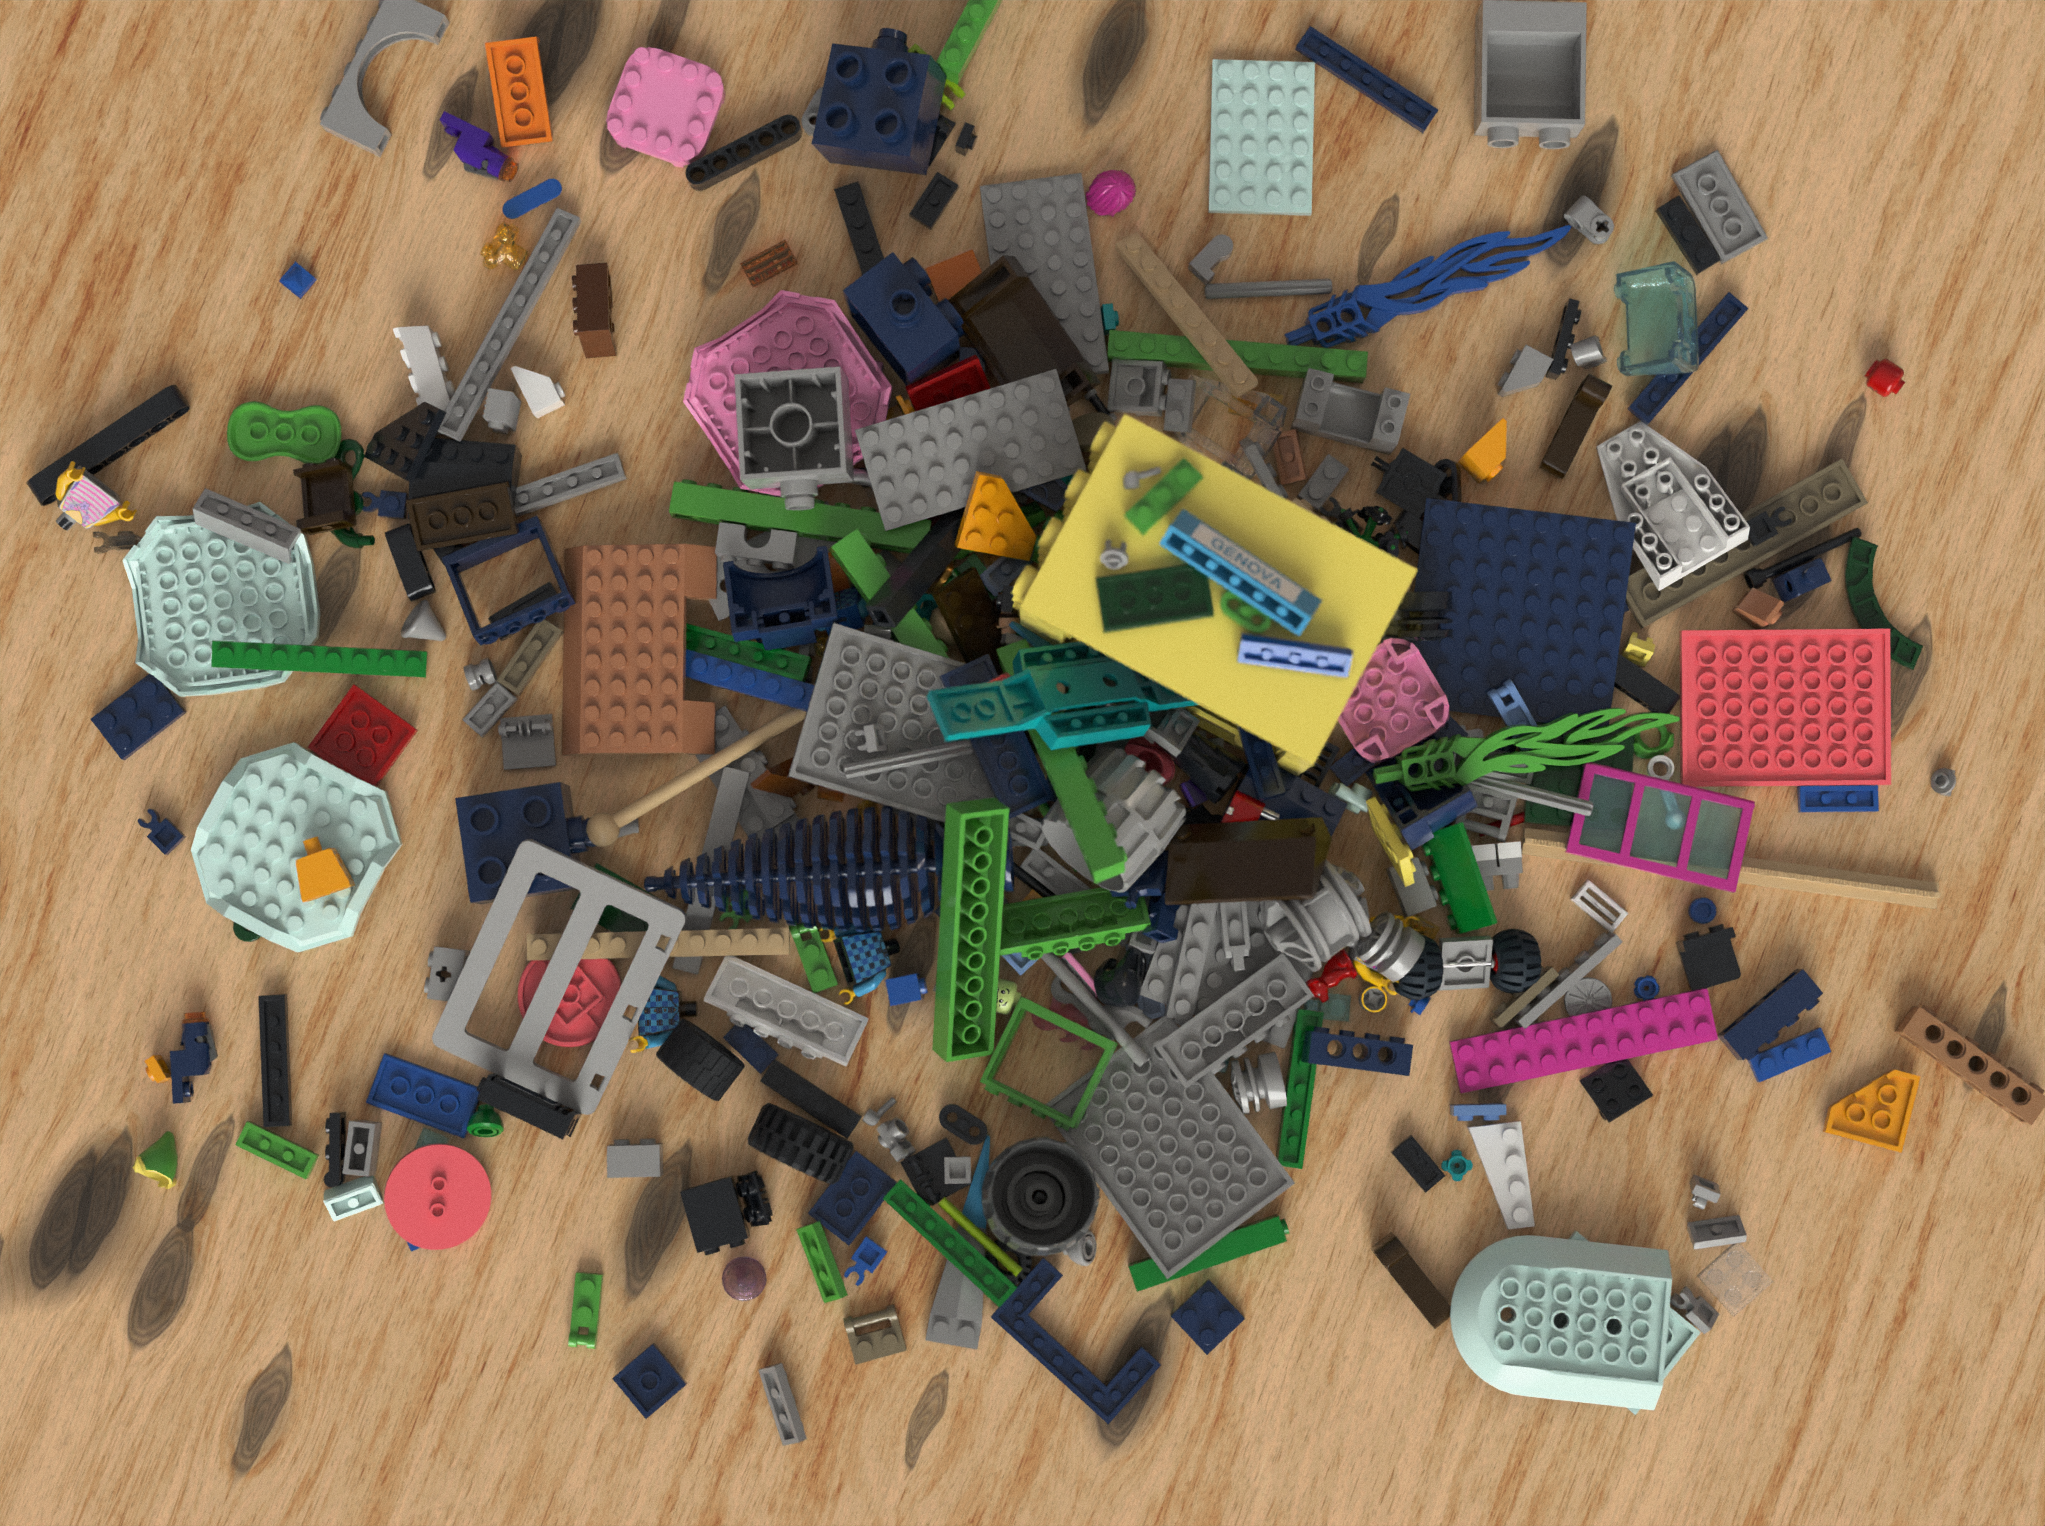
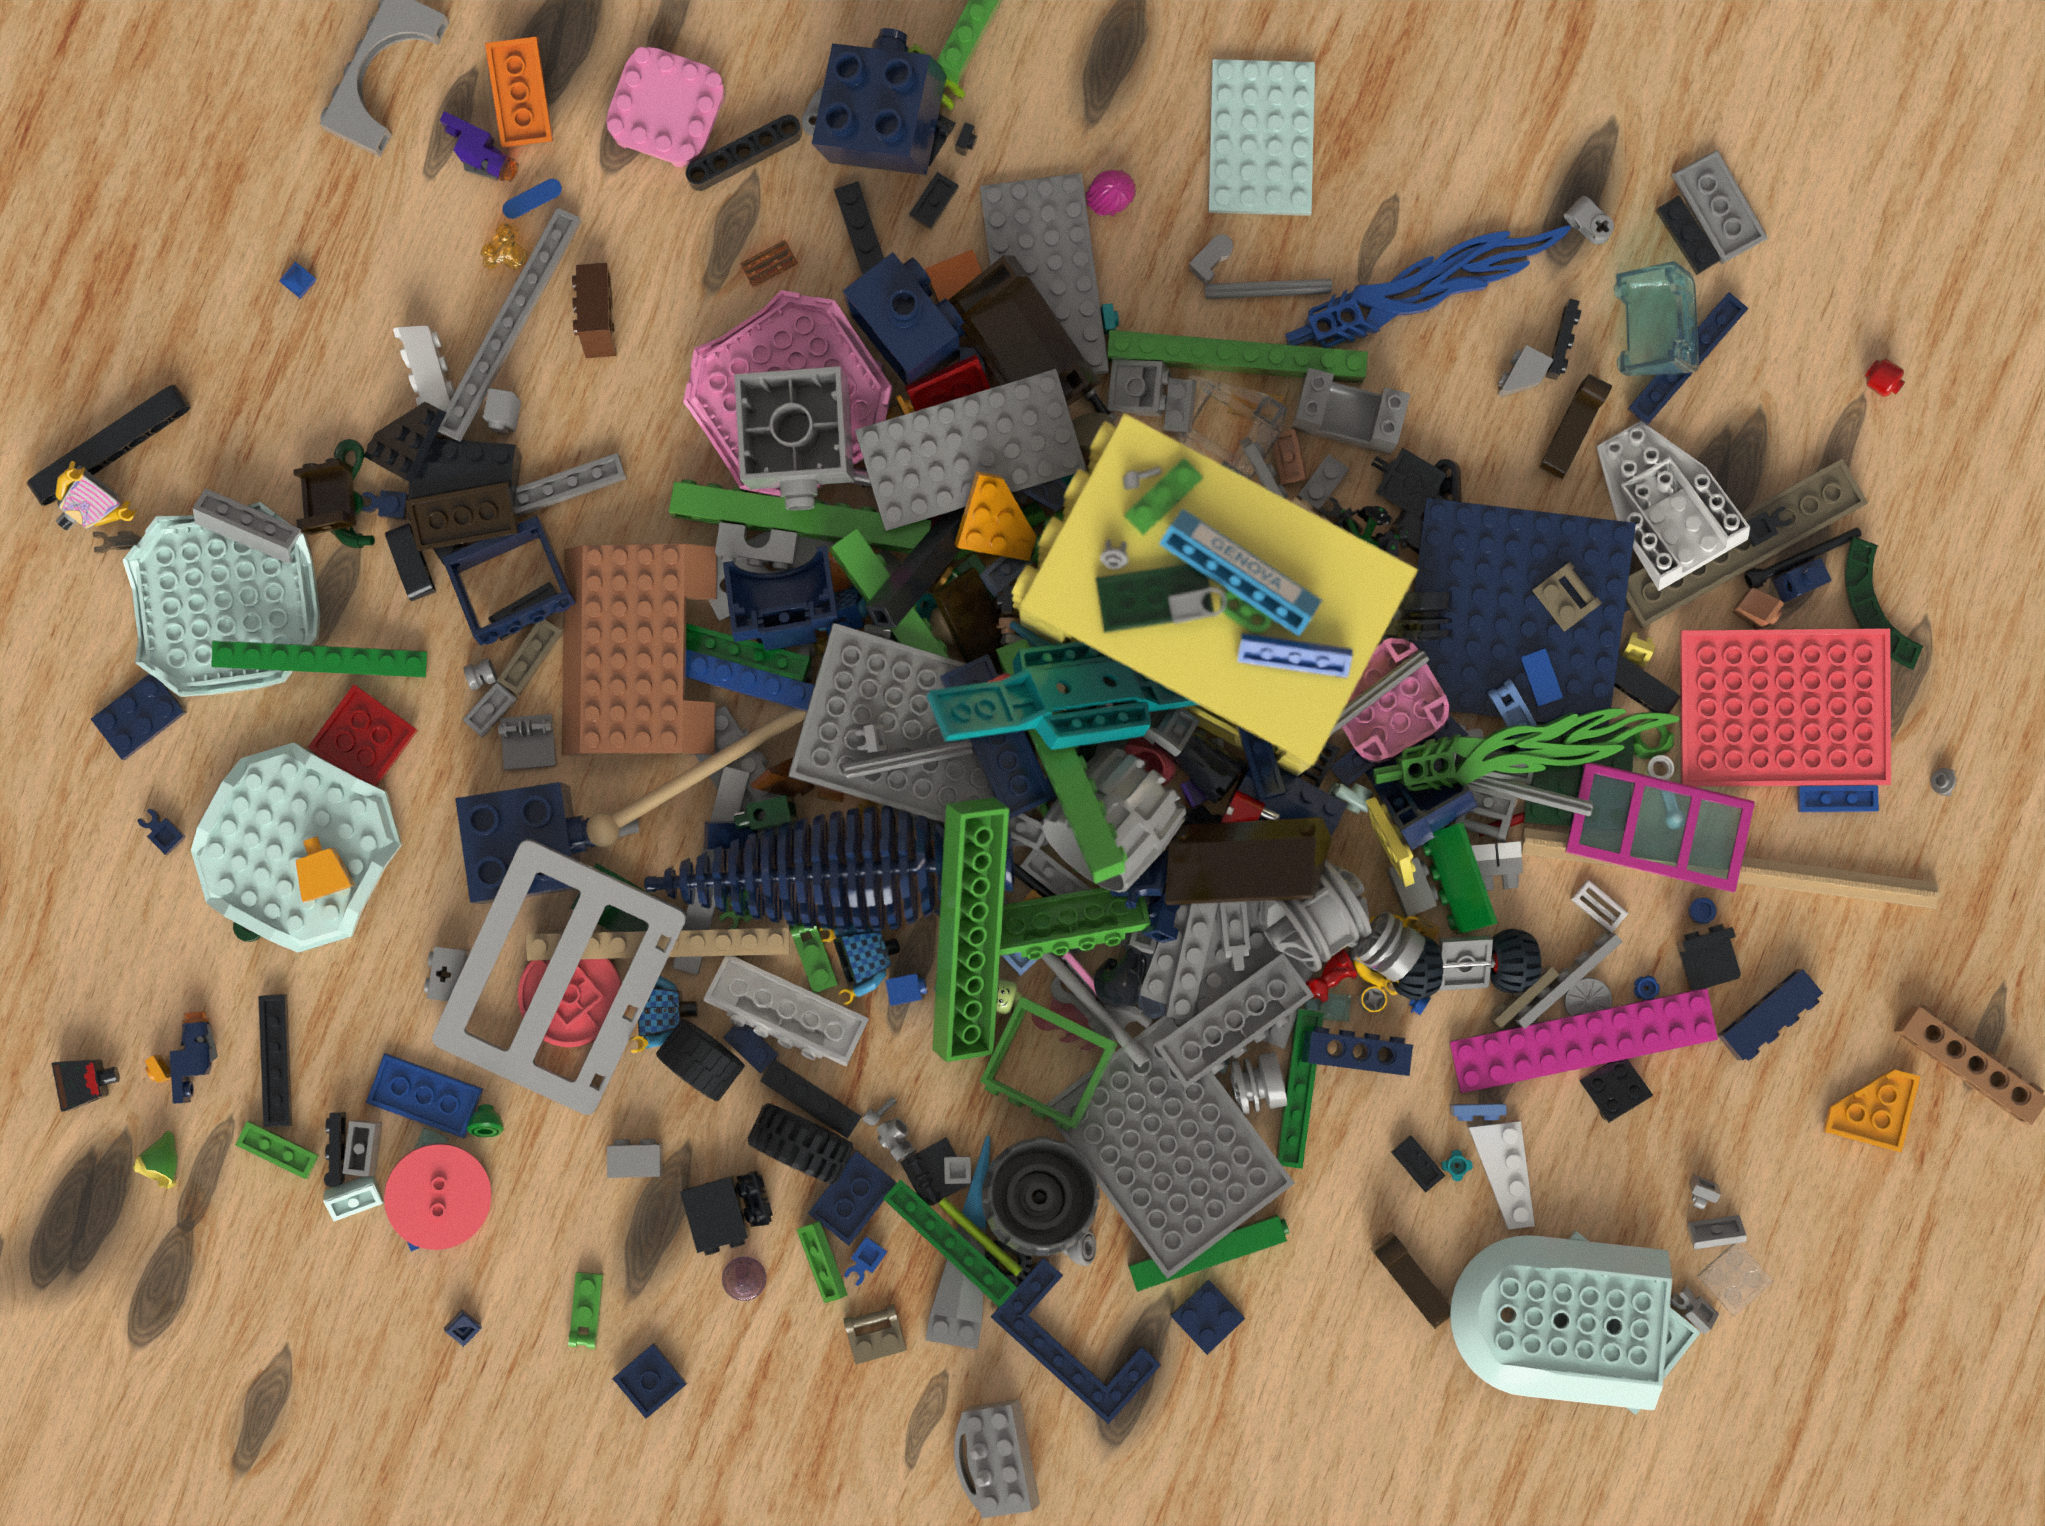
bright green plate [227,401,341,464] -> none
light grey hat [401,600,446,641] -> none
black door [477,1073,582,1140] -> none
white slope [511,366,565,419] -> none
light grey plate [758,1363,807,1446] -> none
black plate [939,1104,987,1145] -> none
tan plate [1115,231,1259,398] -> none
dark blue plate [1295,26,1438,133] -> none
light orange slope [1458,418,1507,484] -> none
light grey brick [1474,0,1587,149] -> none
light grey piece [1570,335,1607,369] -> none
blue plate [1748,1028,1831,1082] -> none
none -> black torso [51,1059,120,1112]
none -> dark blue tile [444,1309,482,1347]
none -> dark blue plate [704,821,757,849]
none -> dark green torso [734,795,798,831]
none -> light grey piece [954,1399,1040,1519]
none -> light grey piece [1169,588,1227,624]
none -> light grey axle [1329,649,1429,736]
none -> blue tile [1520,648,1563,706]
none -> dark tan plate [1532,561,1602,632]

